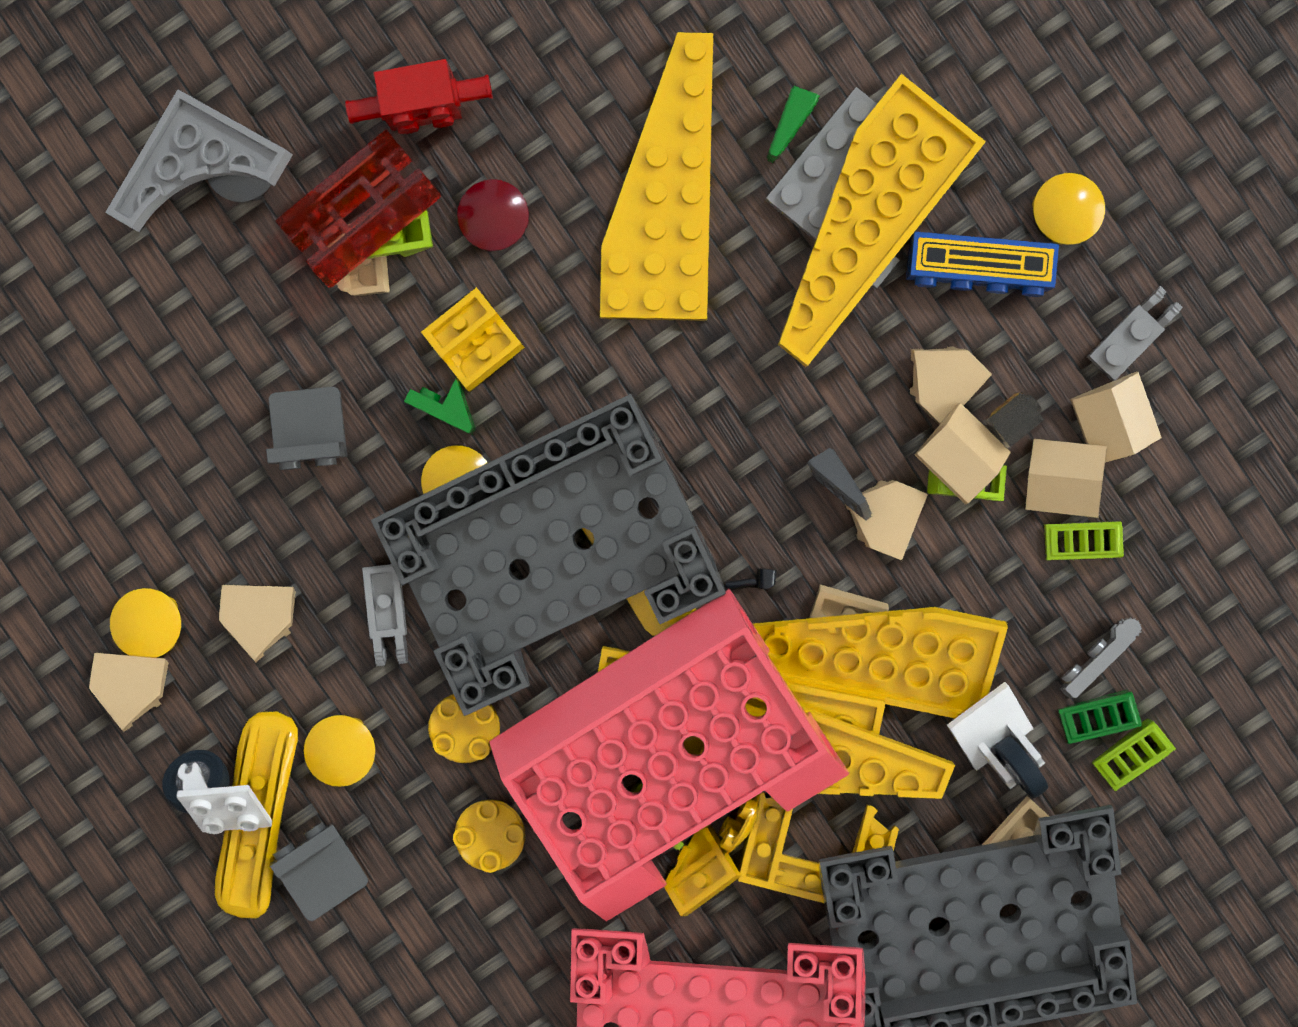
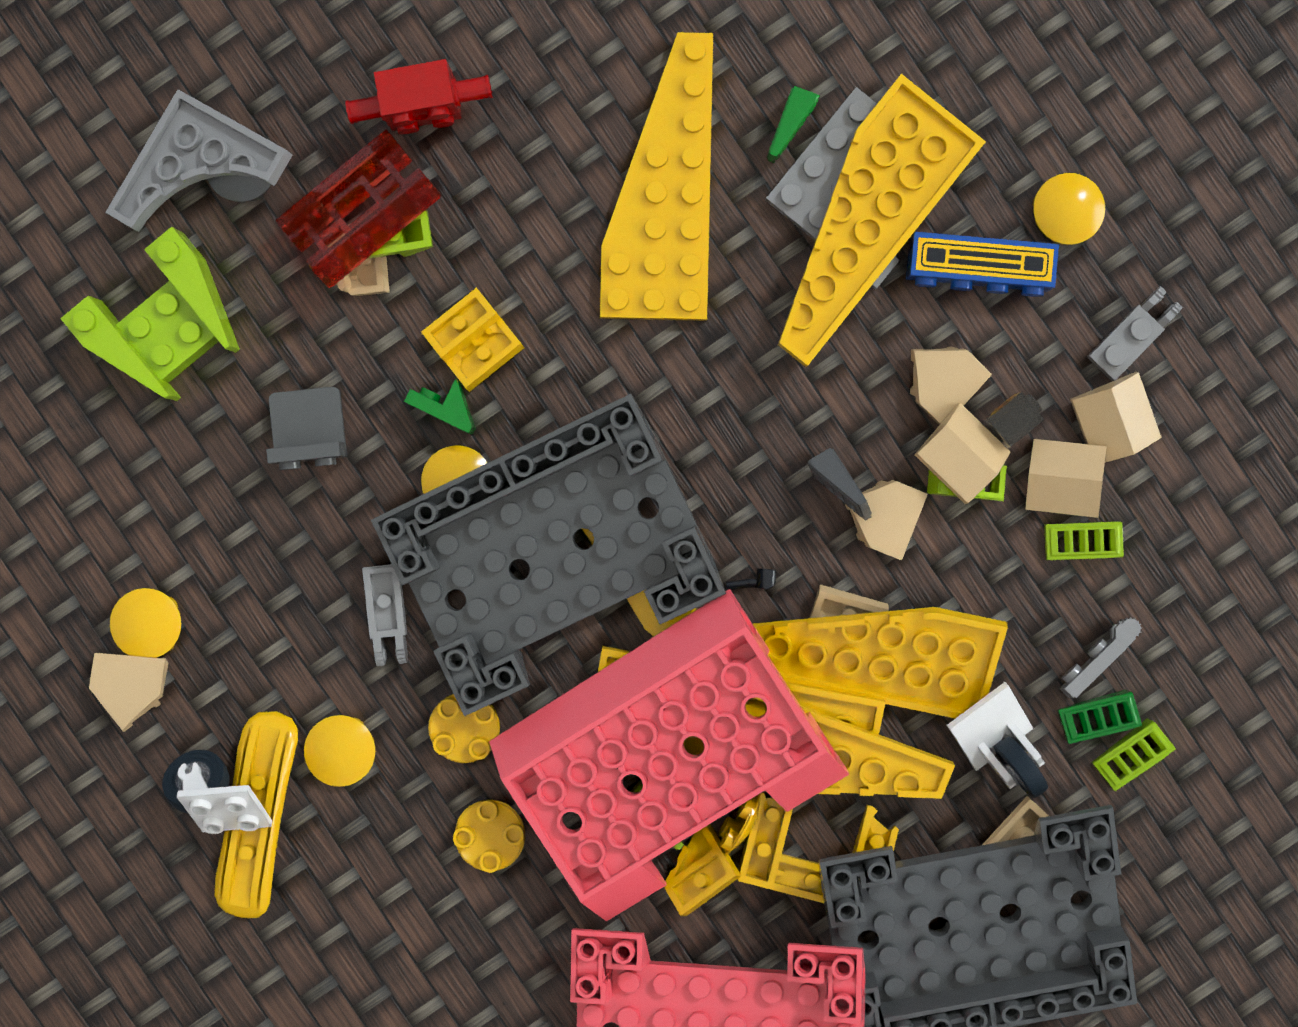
tan slope [219,585,296,663] -> none
dark grey bracket [270,822,368,921] -> none
dark red dish [457,179,529,252] -> none
none -> lime wedge [60,227,240,401]

